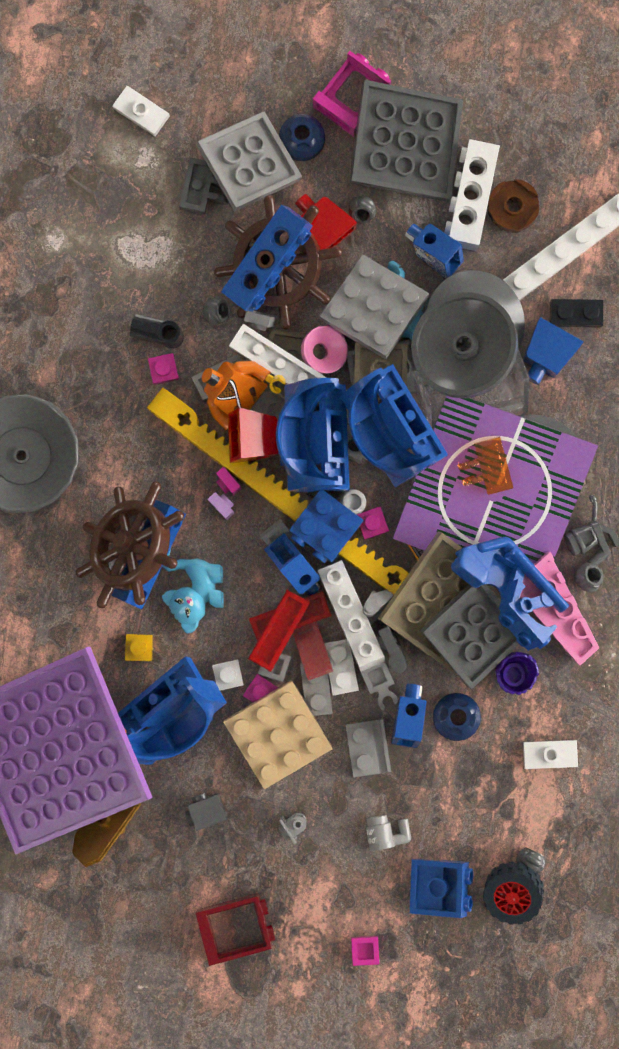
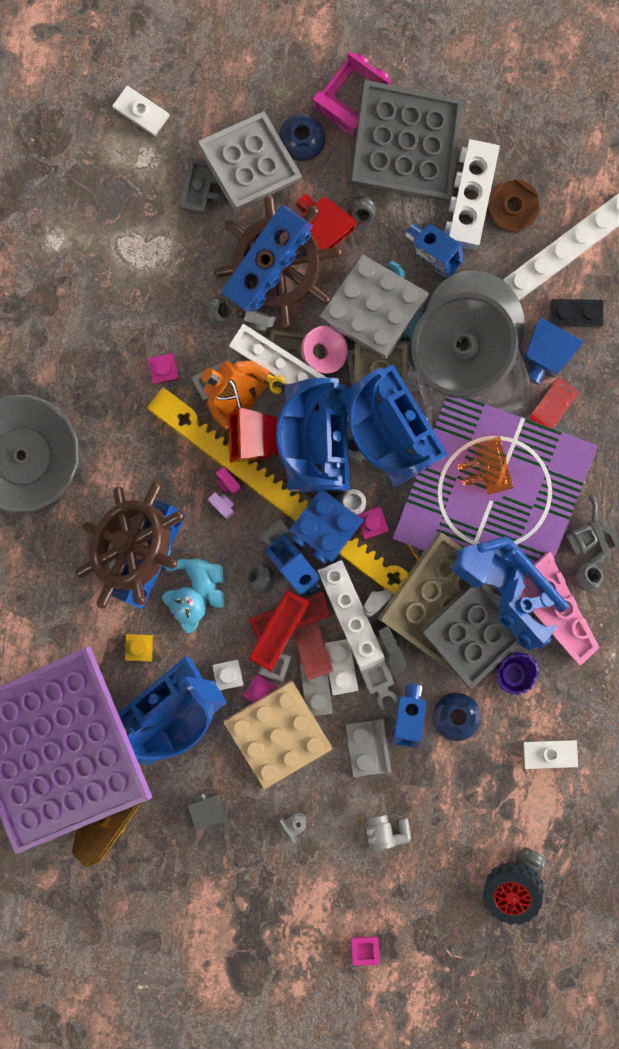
black piece [130,314,184,349] -> none
dark red window [195,893,276,966] -> none
blue plate [410,859,474,918] -> none
none -> dark grey piece [247,564,275,593]
none -> clear tile [529,377,579,429]

